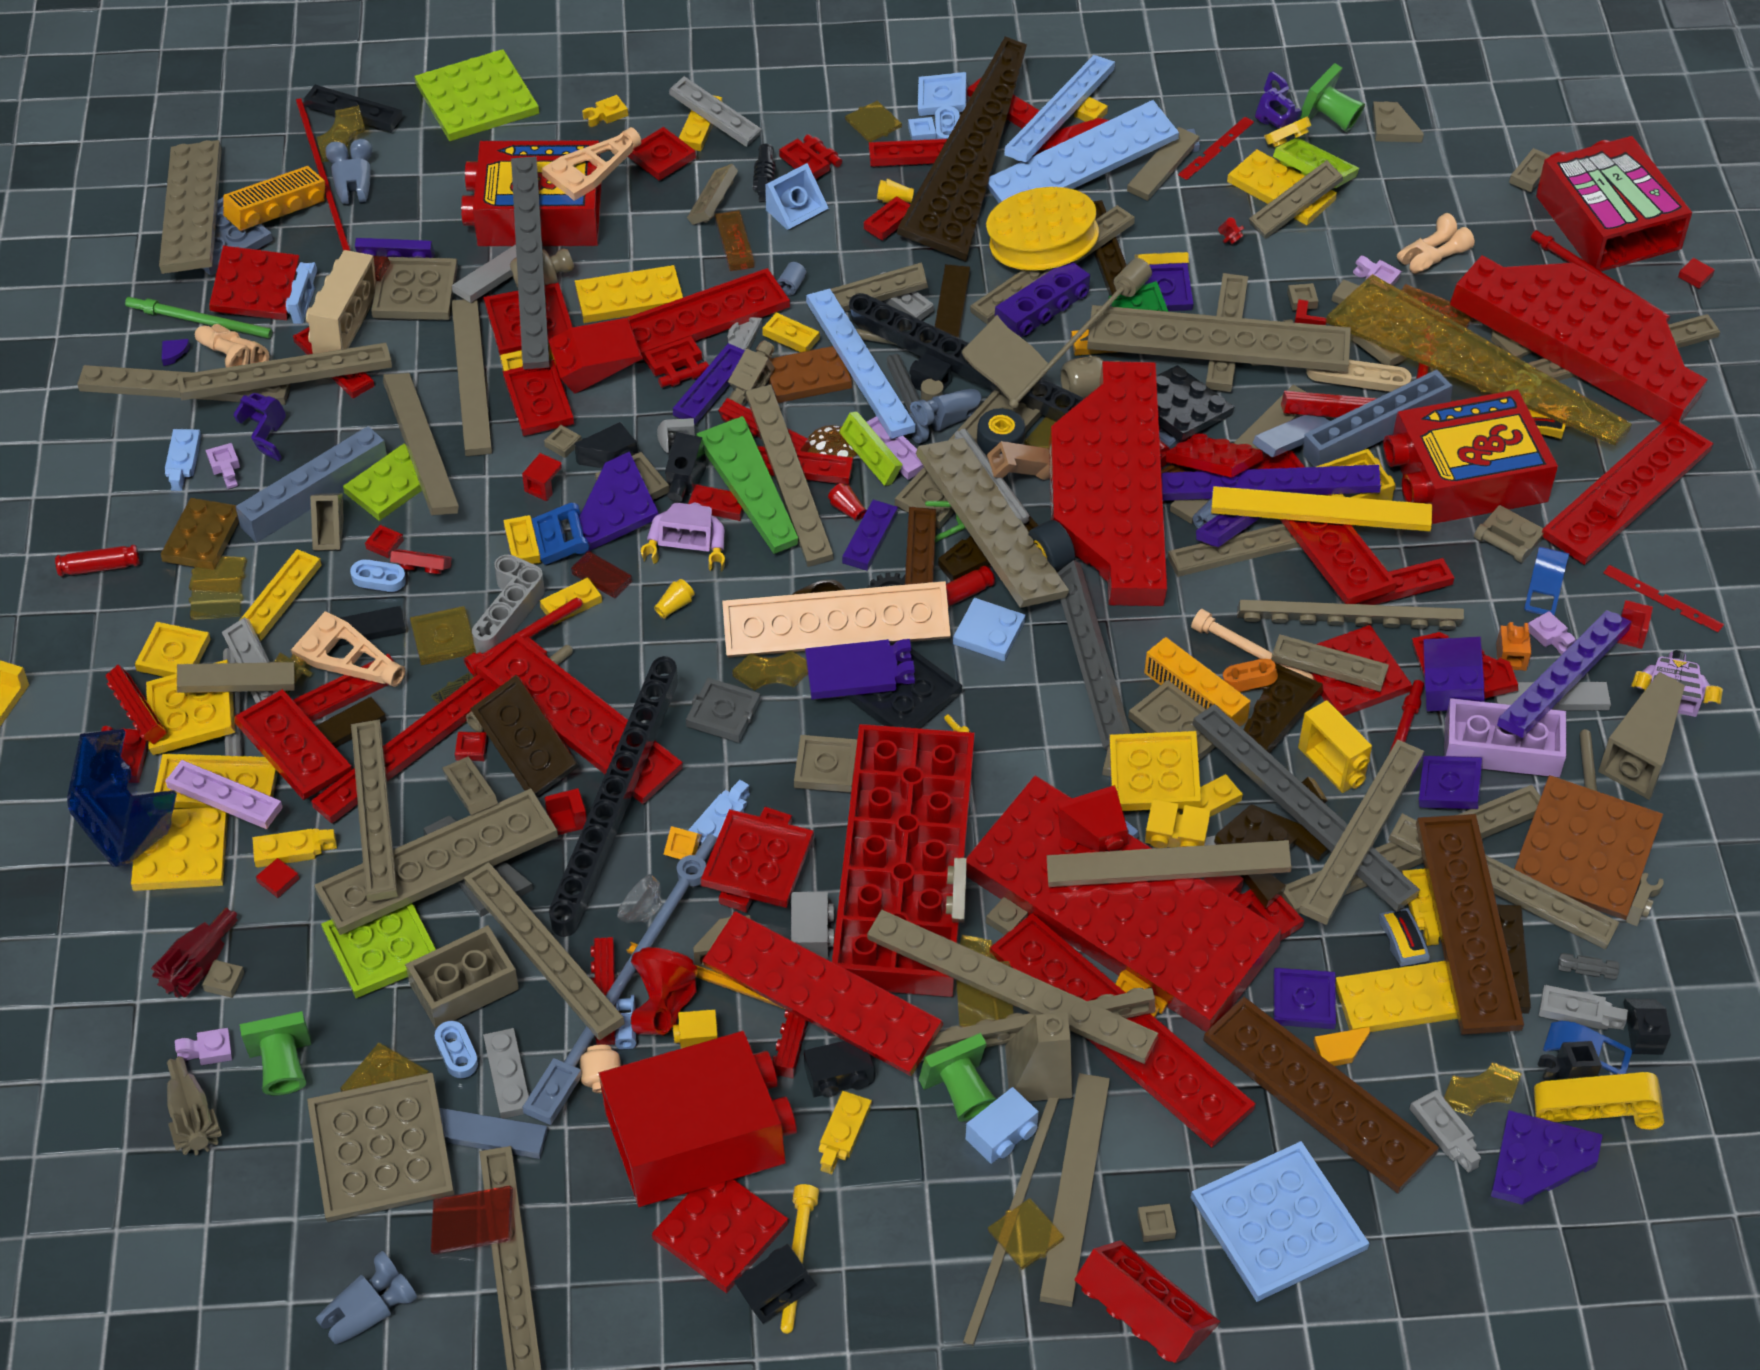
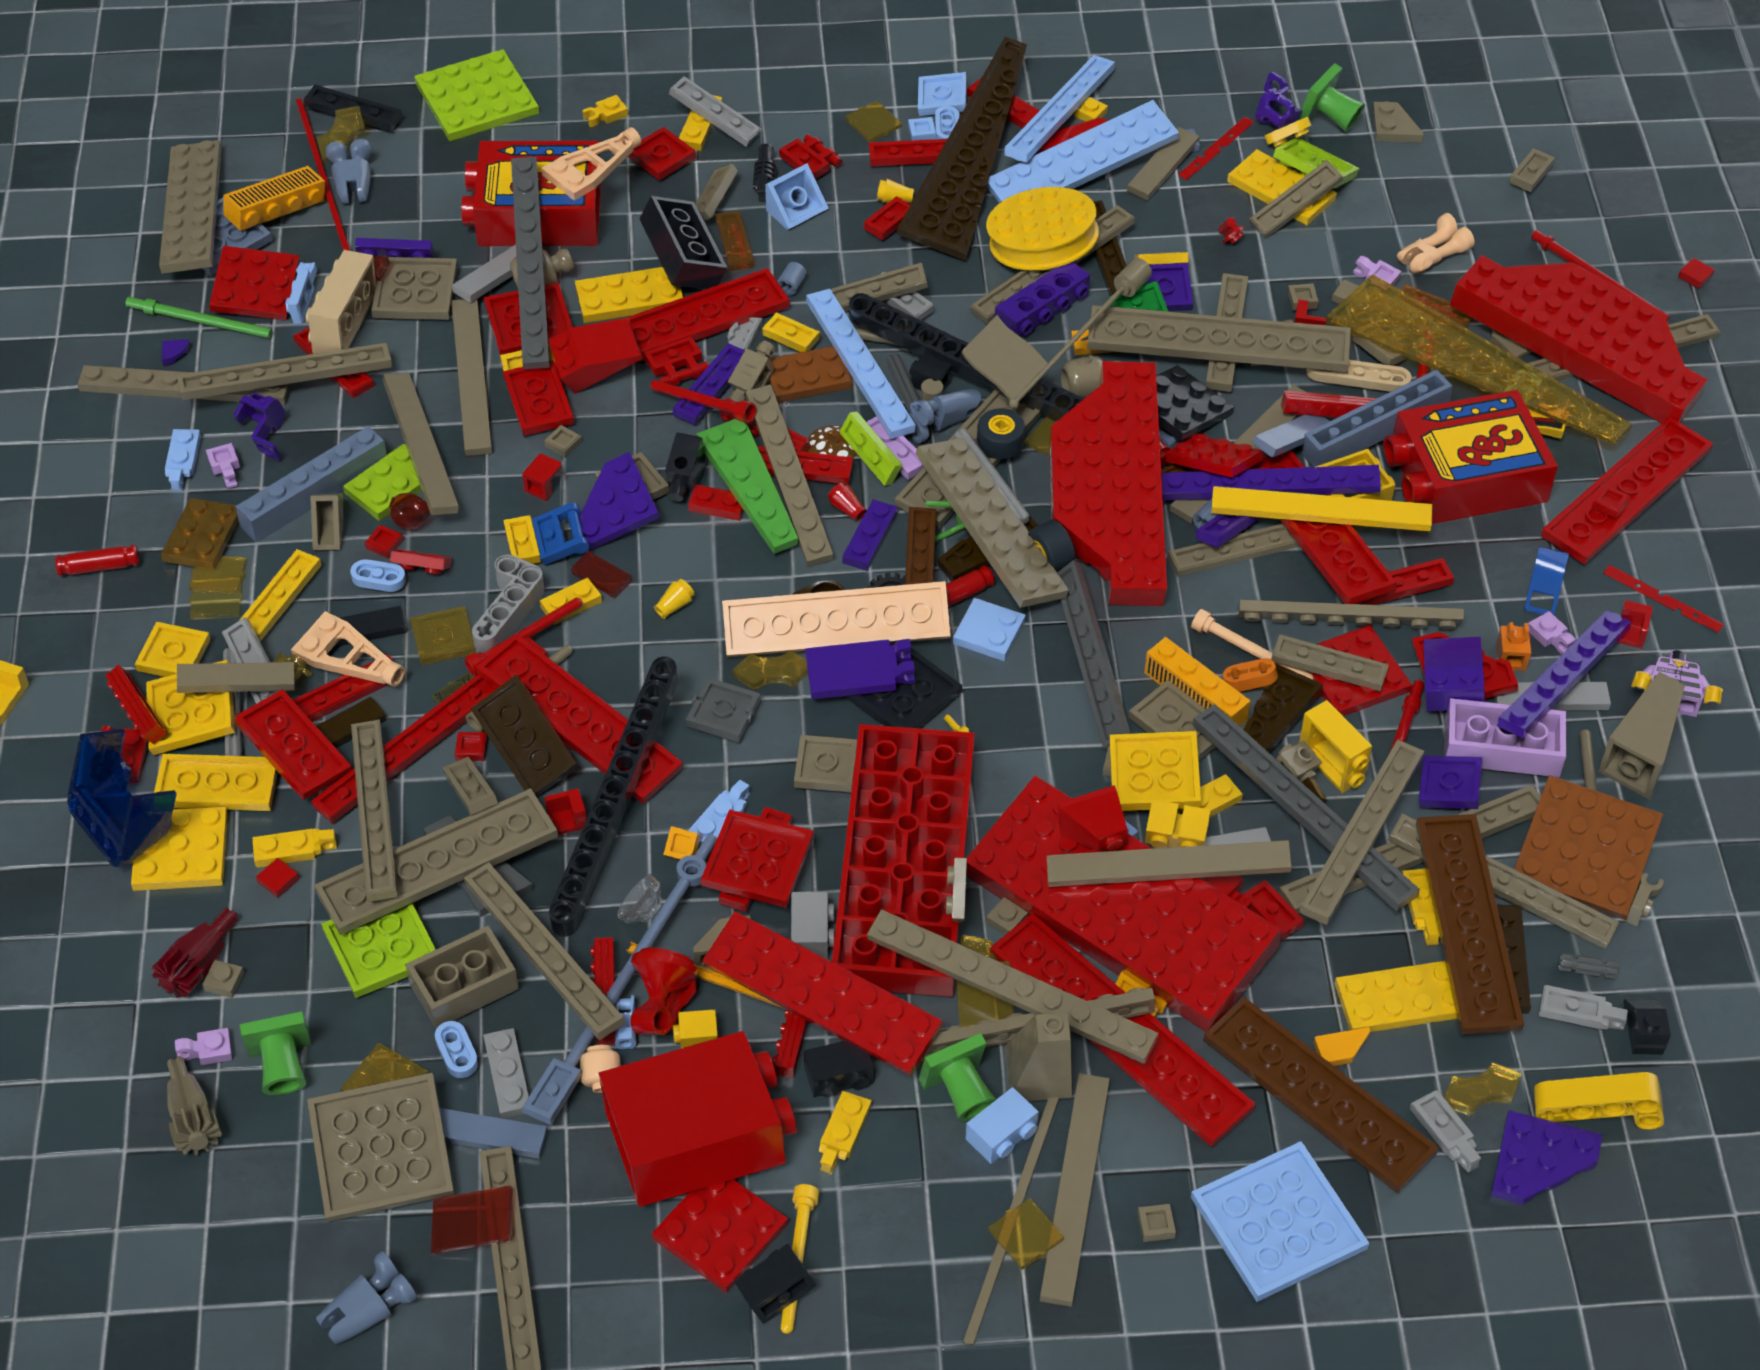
lavender plate [165,760,283,829] -> none
light nougat piece [195,324,269,367] -> none
black slope [574,422,638,468] -> none
lavender torso [641,502,725,571] -> none
light grey plate [657,418,695,453] -> none
dark brown tile [935,264,970,338] -> none
medium nougat leg [987,441,1050,480] -> none
red slope [1074,1240,1220,1363] -> none
dark brown wing [1214,804,1330,908] -> none
dark purple tile [1273,968,1336,1029] -> none
slope [1379,908,1430,967] -> none
dark tan plate [1474,505,1543,563] -> none
red brick [1536,136,1693,272] -> none
black brick [1538,1041,1602,1081] -> none
blue piece [1543,1021,1632,1075] -> none
none -> clear red hair [389,493,430,529]
none -> black brick [639,196,728,290]
none -> red piece [650,380,756,423]
none -> dark tan brick [1276,741,1322,782]

